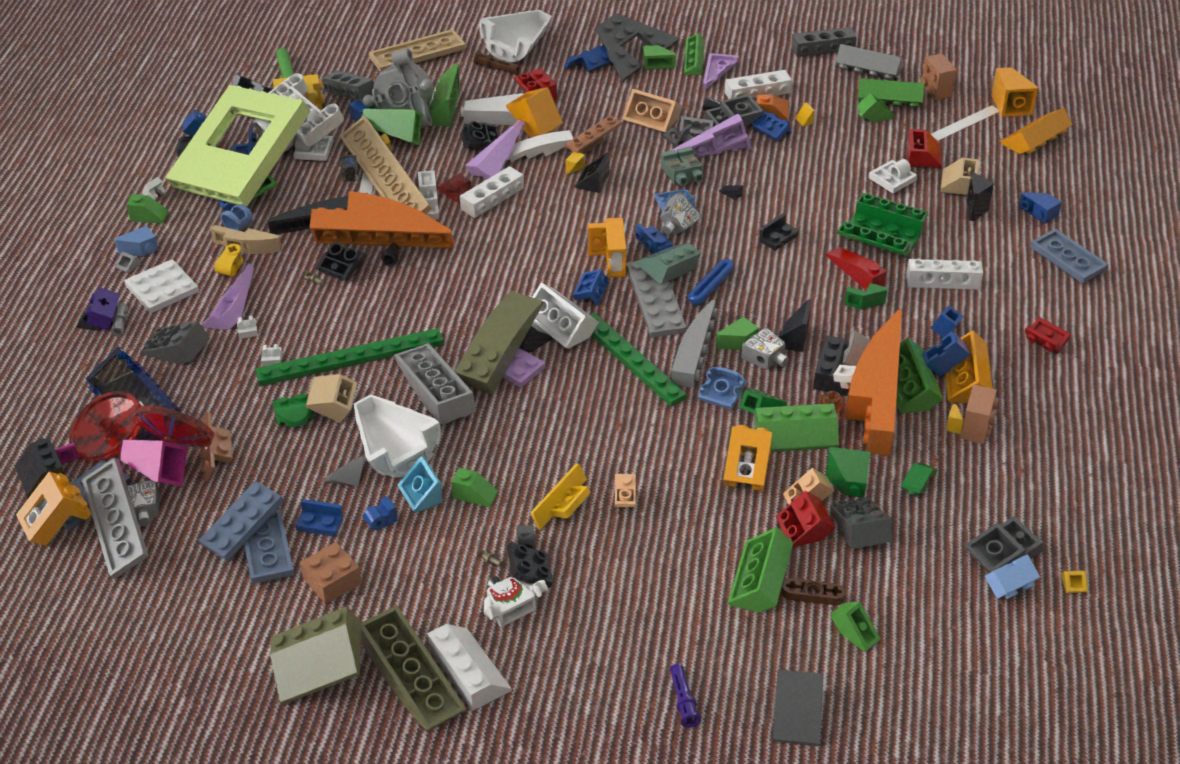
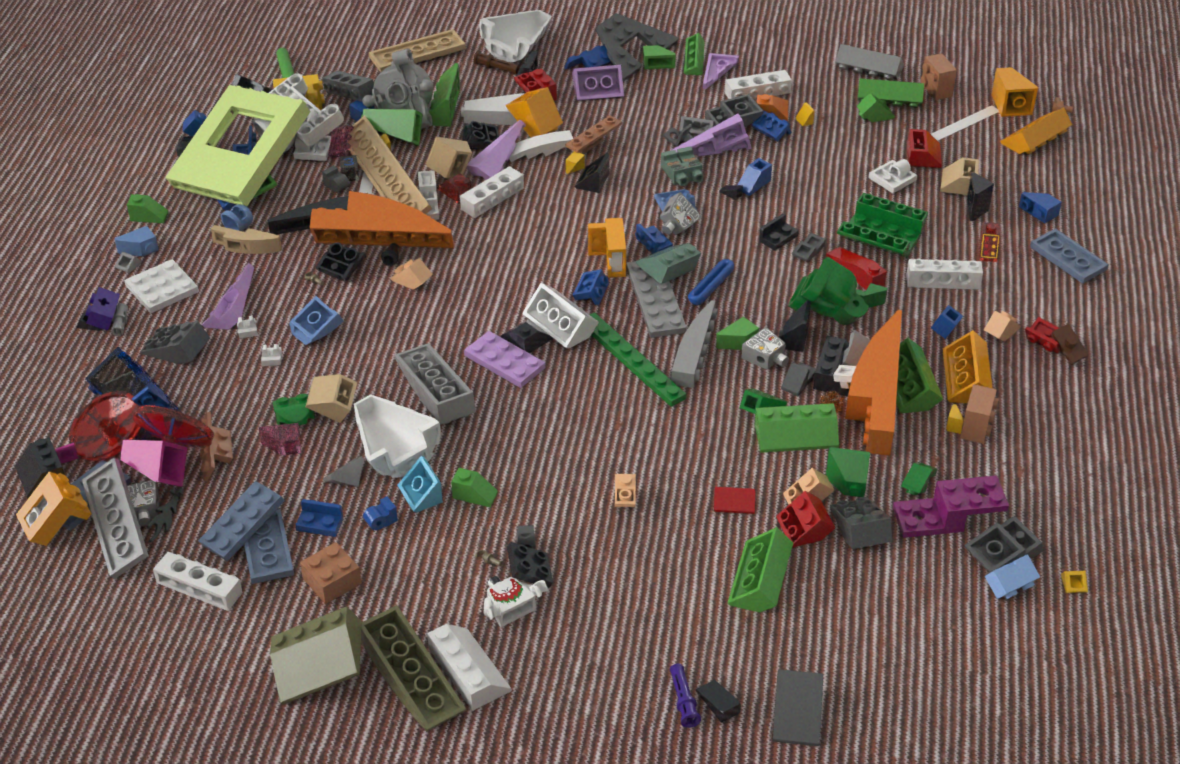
white tile [142,177,165,200] -> none
yellow piece [214,244,244,277] -> none
green plate [255,328,444,386] -> none
olive slope [454,291,544,395] -> none
yellow bracket [531,464,591,530] -> none
light nougat slope [622,89,681,133] -> none
medium blue slope [697,366,748,409] -> none
black cone [702,97,720,111] -> none
light orange brick [723,425,772,491] -> none
reddish brown beam [782,578,845,605] -> none
dark grey brick [791,27,857,57] -> none
bright green slope [830,602,880,651] -> none
blue brick [922,331,970,377] -> none
none -> blue slope [132,382,171,415]
none -> pearl dark grey piece [146,487,184,543]
none -> white brick [153,552,243,611]
none -> clear pink slope [258,423,301,456]
none -> medium blue slope [289,296,344,345]
none -> dark grey leg [322,165,350,193]
none -> clear pink plate [328,125,354,159]
none -> light nougat slope [390,258,433,289]
none -> tan slope [426,137,472,180]
none -> black bracket [515,51,538,82]
none -> lavender slope [572,65,624,101]
none -> black slope [696,680,741,723]
none -> red slope [713,487,756,514]
none -> blue slope [738,158,772,196]
none -> dark grey slope [781,362,816,397]
none -> green piece [788,257,869,325]
none -> dark grey slope [792,233,826,262]
none -> magenta bracket [893,475,1009,538]
none -> clear red slope [979,222,1000,262]
none -> light nougat slope [984,311,1021,342]
none -> reddish brown tile [1051,323,1089,365]
none -> nougat piece [1052,97,1073,113]

